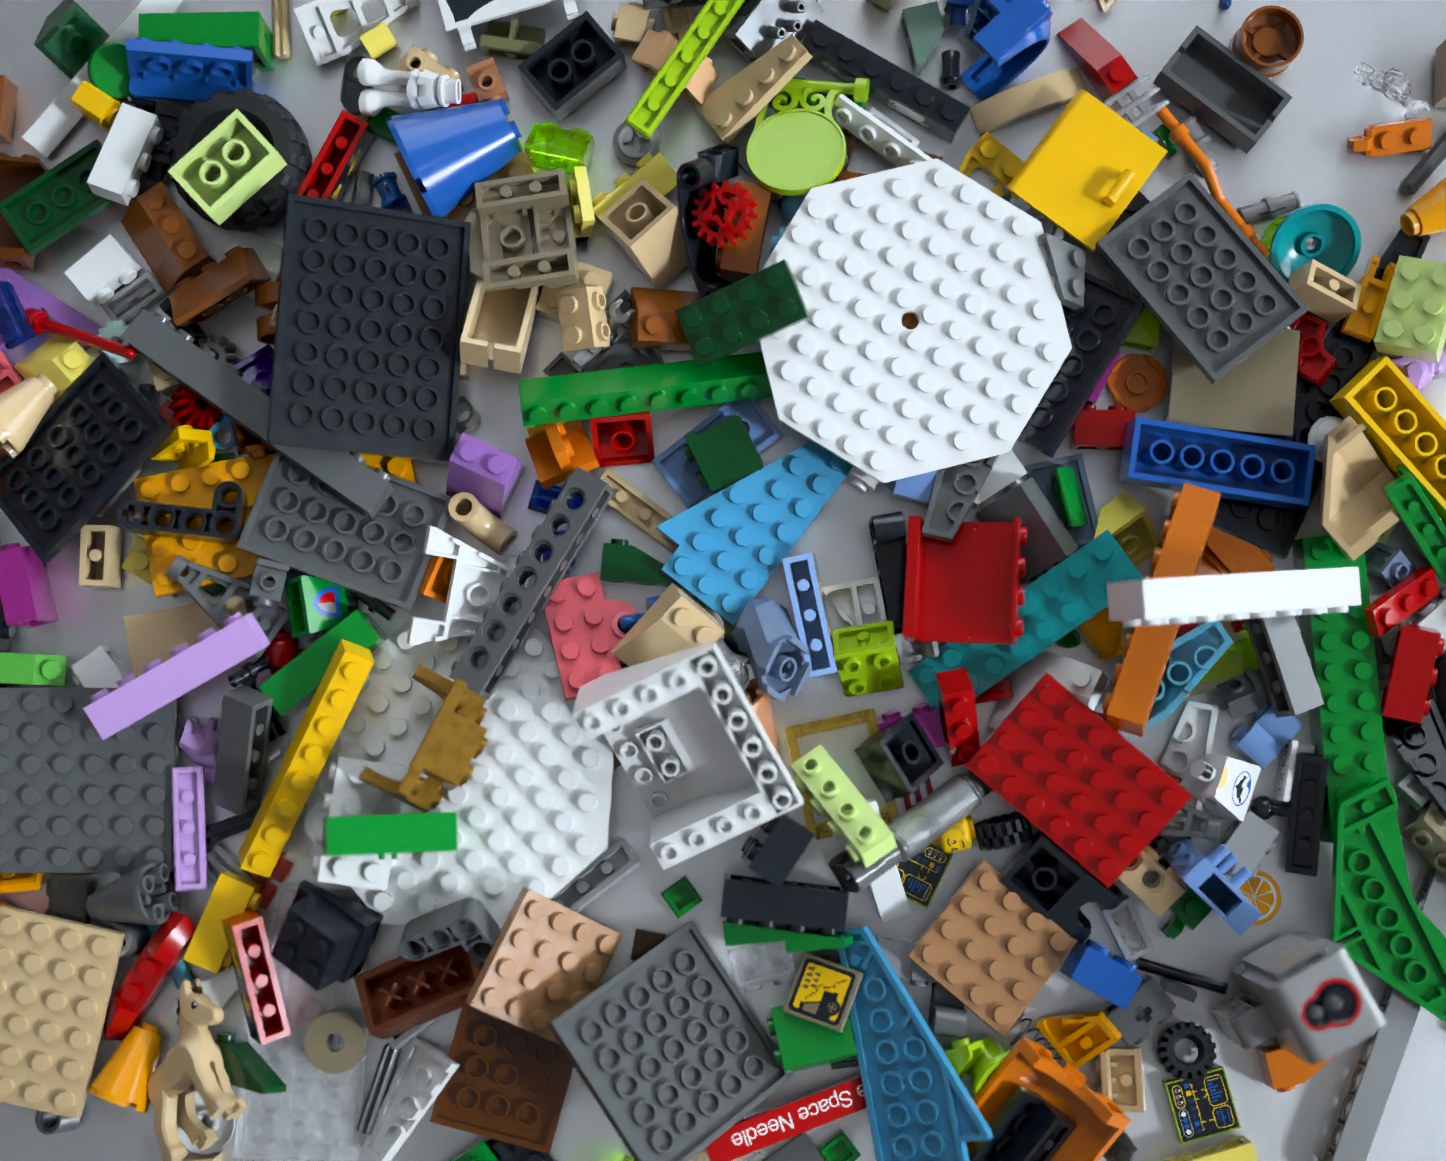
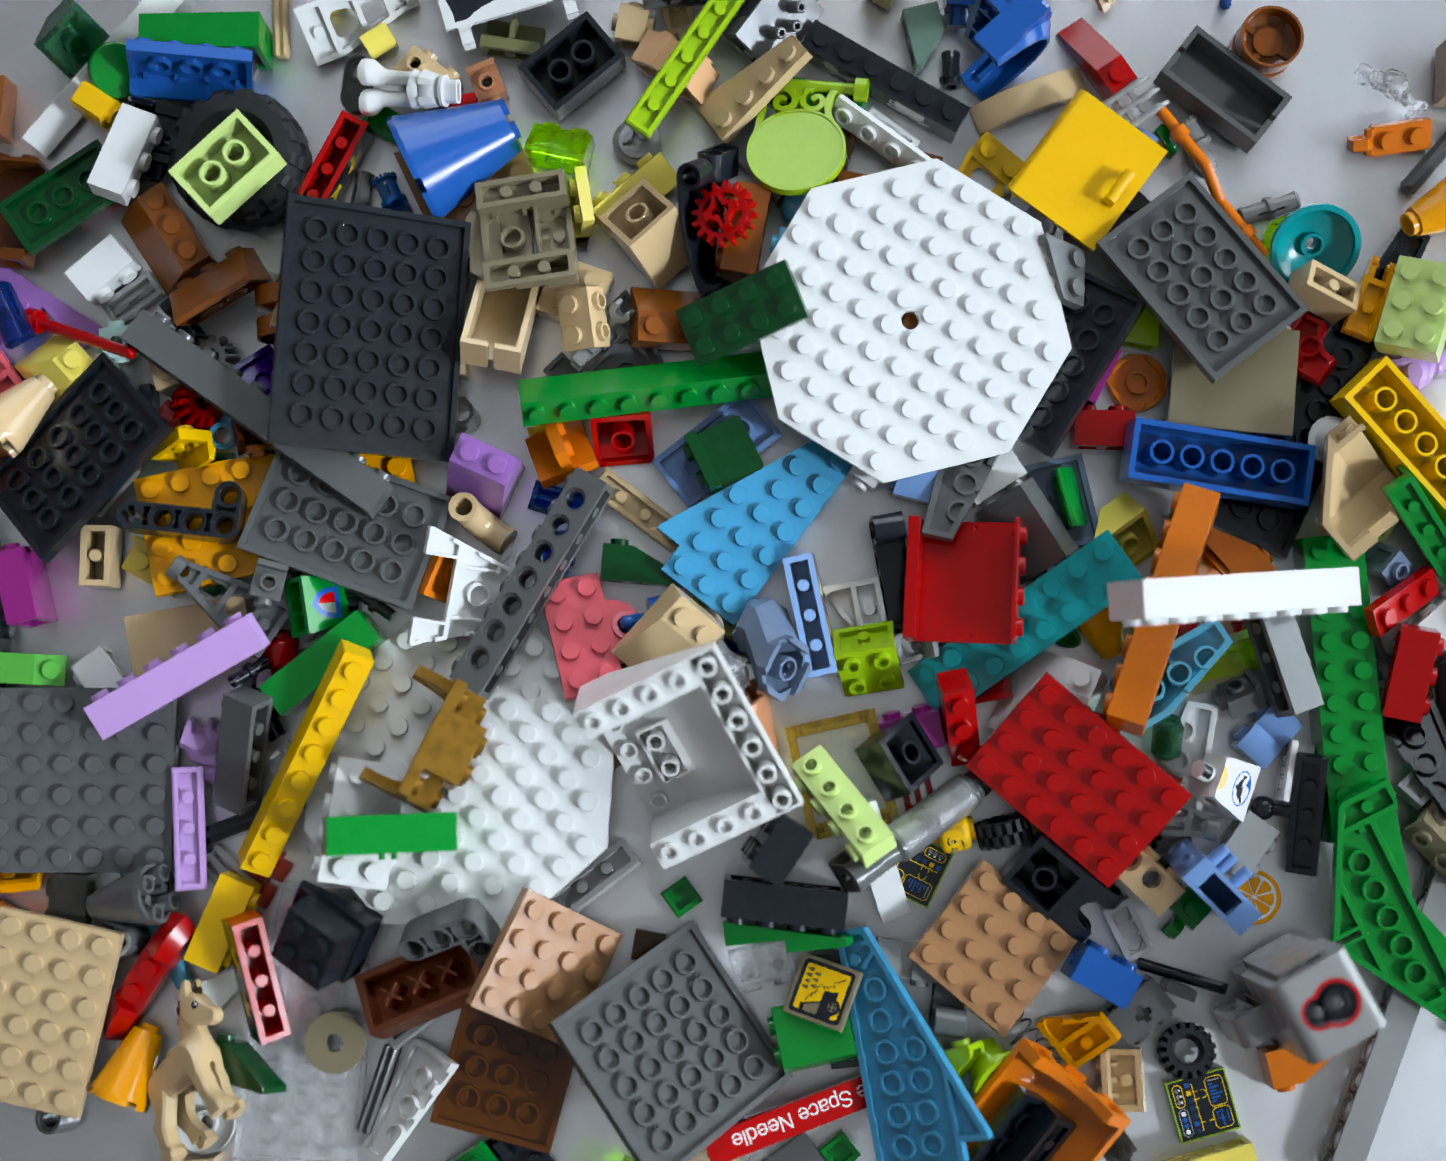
none -> clear green brick [1150,714,1184,761]

